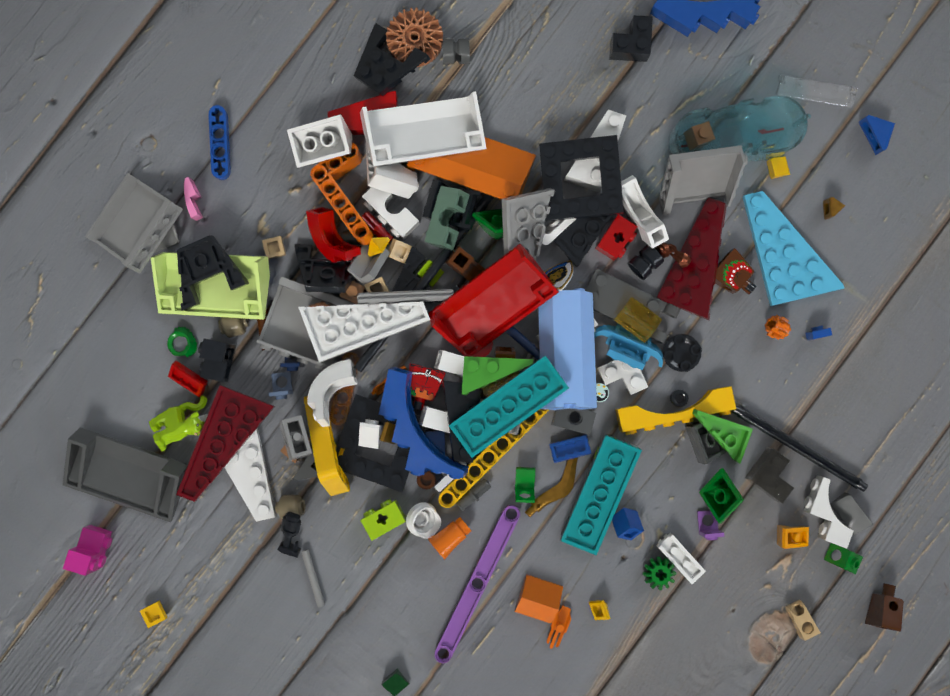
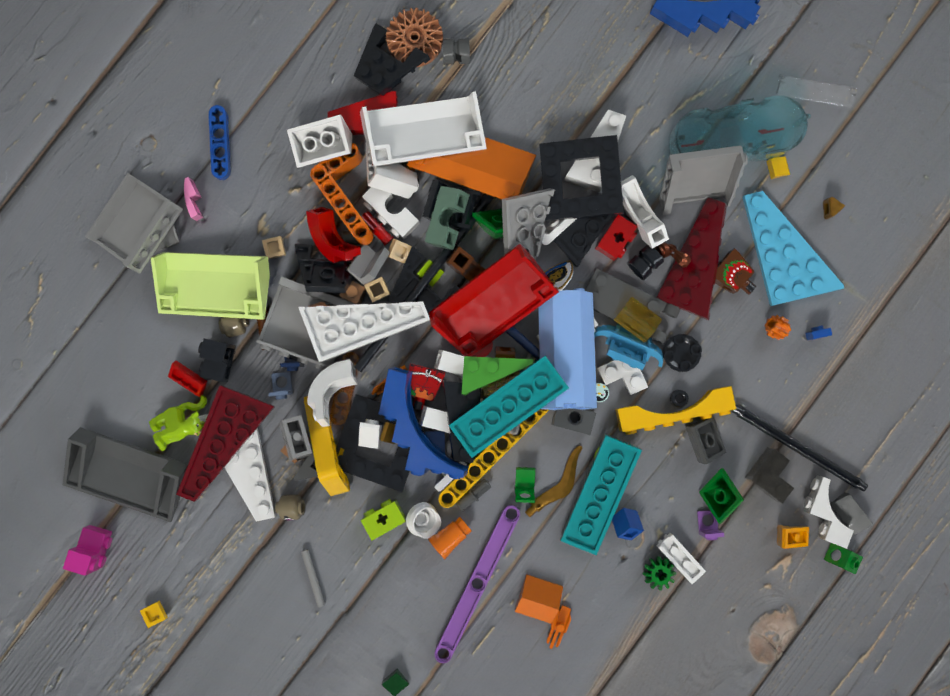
green piece [167,327,197,357] -> none
black wing [177,235,249,311] -> none
black piece [277,512,301,558] -> none
light grey axle [357,289,454,304] -> none
yellow slope [368,237,390,257] -> none
reddish brown tile [417,470,436,490] -> none
blue plate [549,434,592,463] -> none
yellow slope [589,600,610,620] -> none
black brick [609,15,653,62] -> none
medium nougat brick [683,121,715,151] -> none
bright green wing [692,409,753,464] -> none
tan leg [785,599,821,641] -> none
blue slope [858,115,895,155] -> none
reddish brown torso [865,583,904,632] -> none

